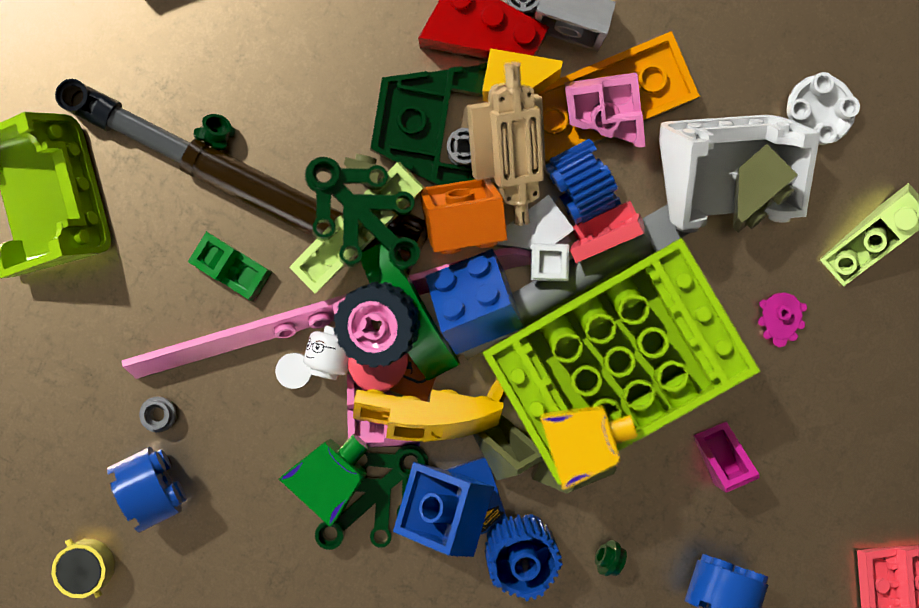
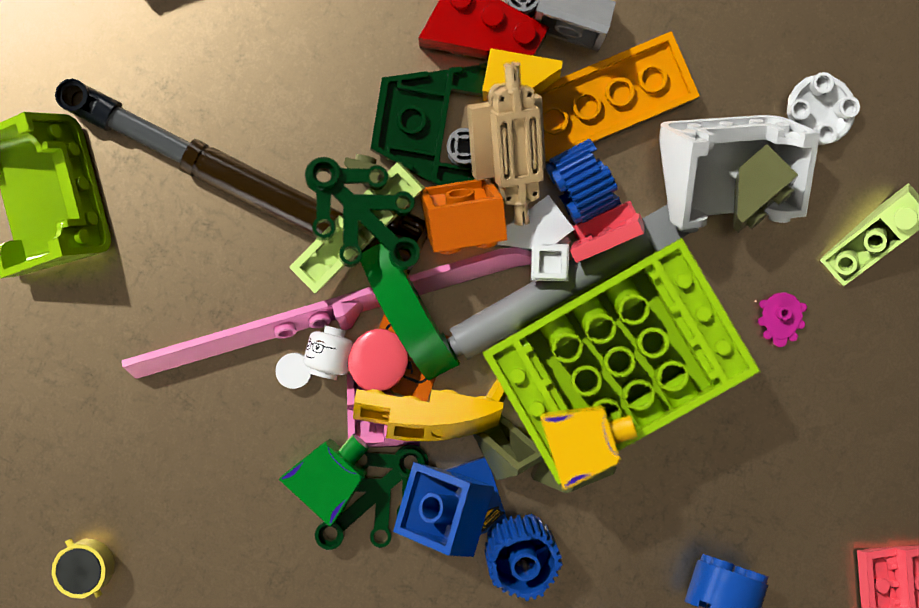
blue brick [107,447,187,532] -> none
light grey plate [139,396,176,432] -> none
green slope [188,232,272,302] -> none
dark green plate [193,114,235,150] -> none
black wheel [334,282,421,368] -> none
blue brick [425,249,524,355] -> none
bright pink slope [565,72,646,148] -> none
dark green plate [595,540,627,576] -> none
dark pink slope [694,421,760,493] -> none

